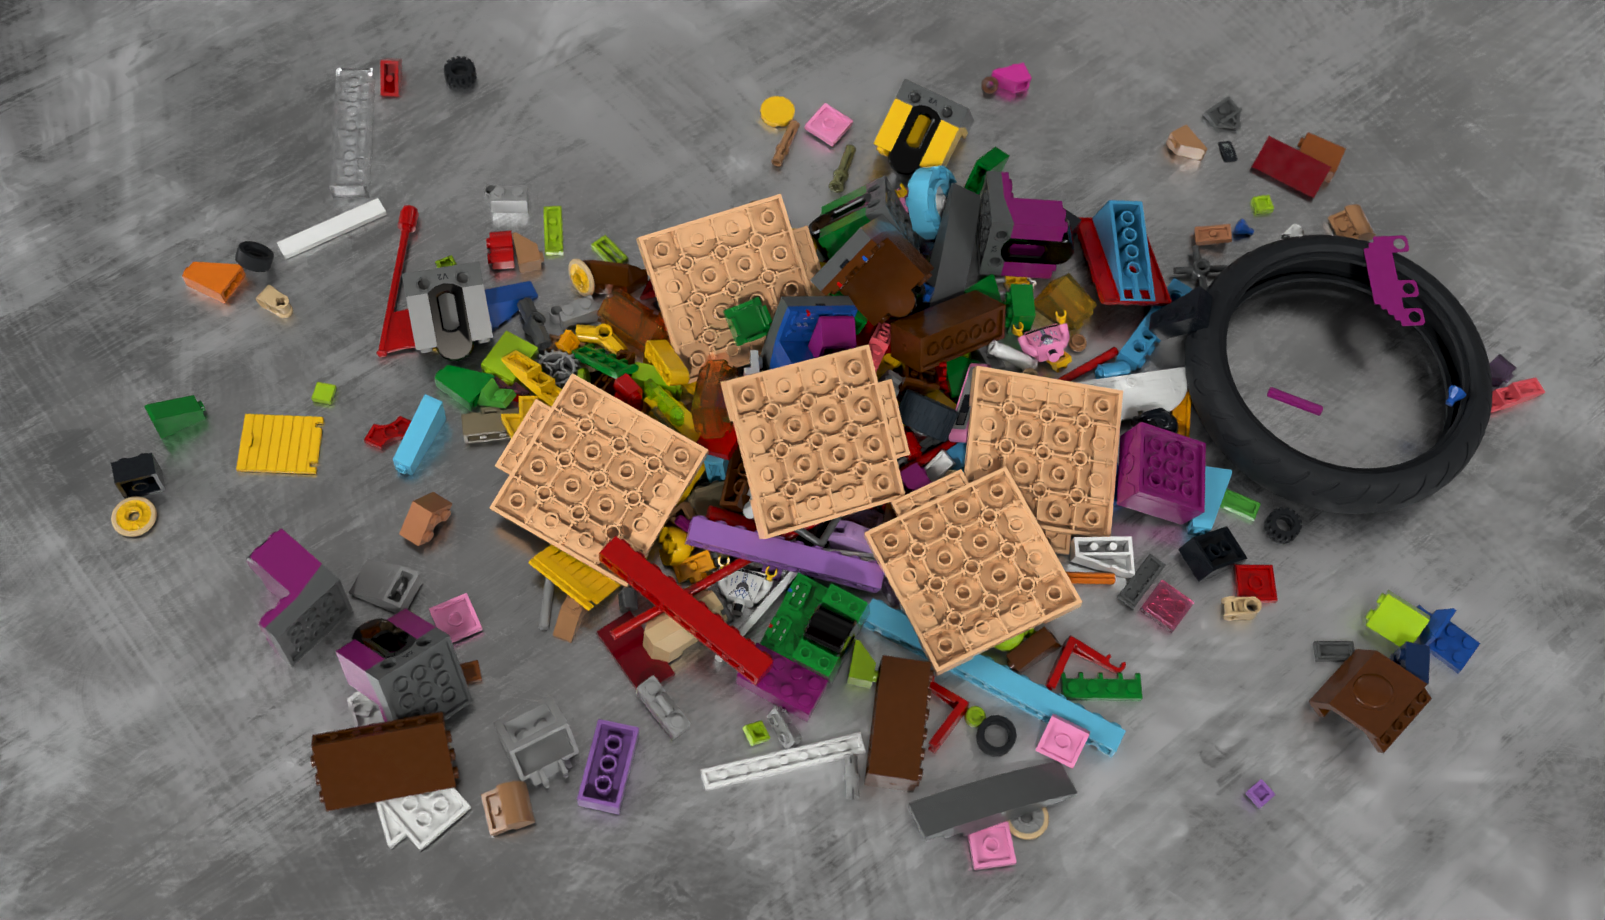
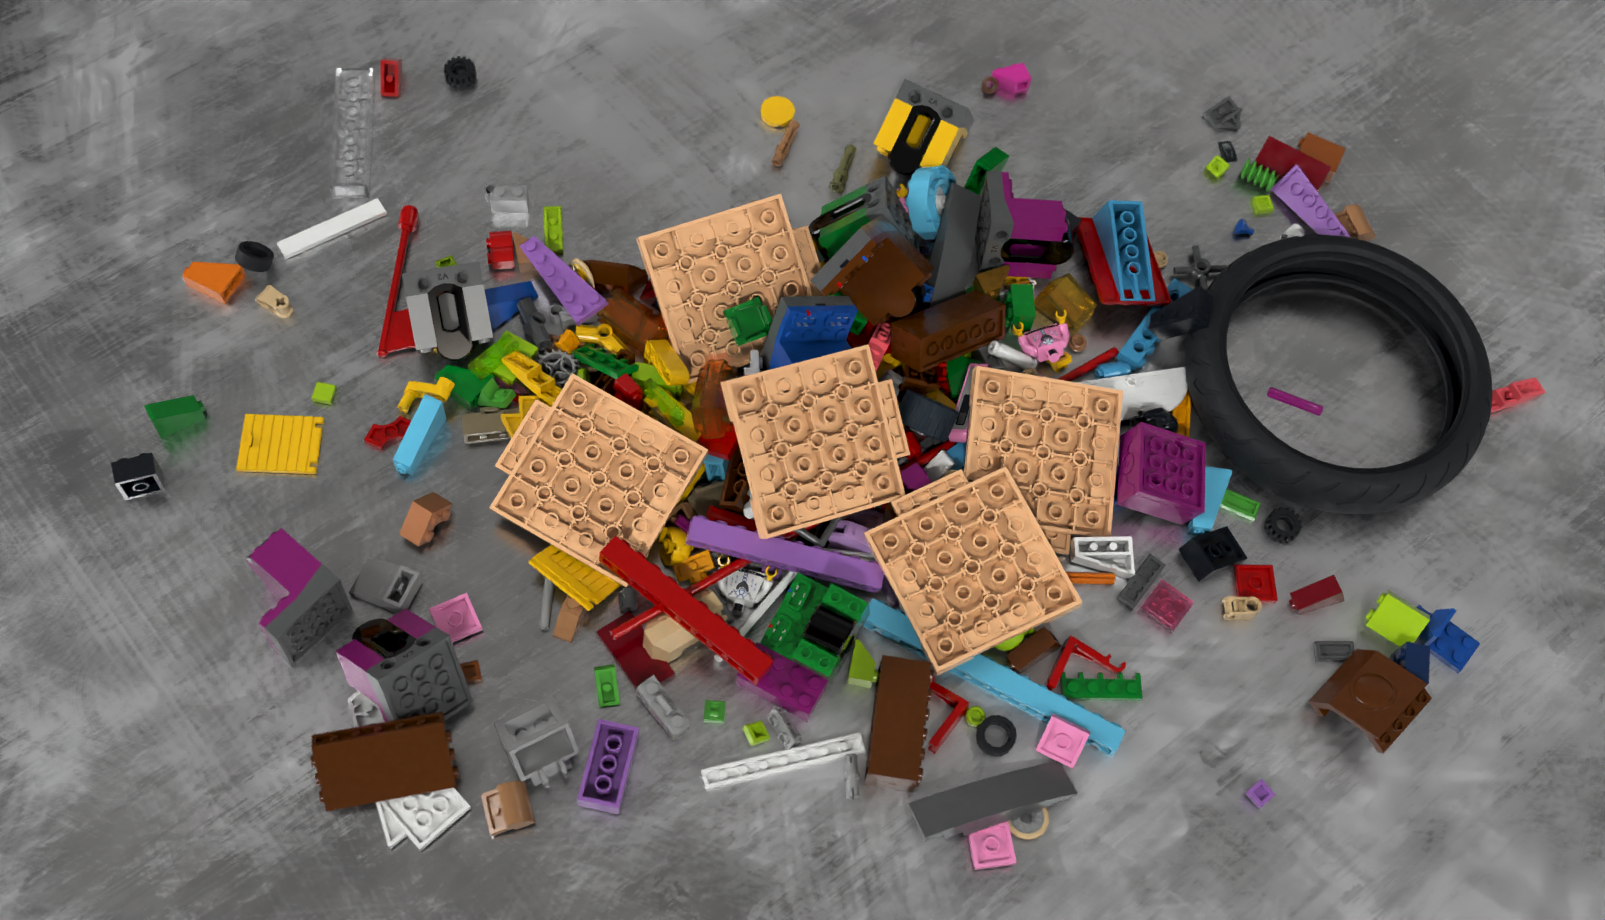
wheel [111,496,157,537] -> none
lime tile [591,235,629,263] -> none
bright pink plate [805,103,853,147] -> none
magenta slope [808,316,856,358] -> none
medium nougat slope [1166,125,1208,160] -> none
nougat plate [1194,224,1232,246] -> none
magenta piece [1363,235,1425,326] -> none
blue rock [1445,385,1466,407] -> none
clear purple slope [1489,354,1517,387] -> none
none -> yellow beam [397,377,455,413]
none -> clear neon green hinge [467,334,519,380]
none -> medium lavender wing [519,236,608,326]
none -> bright green slope [594,664,620,708]
none -> bright green tile [703,700,726,724]
none -> pearl gold slope [973,264,1010,299]
none -> tan plate [1154,250,1168,268]
none -> lime tile [1205,155,1230,179]
none -> bright green piece [1240,158,1279,192]
none -> medium lavender wing [1271,164,1351,237]
none -> dark red slope [1288,575,1345,615]

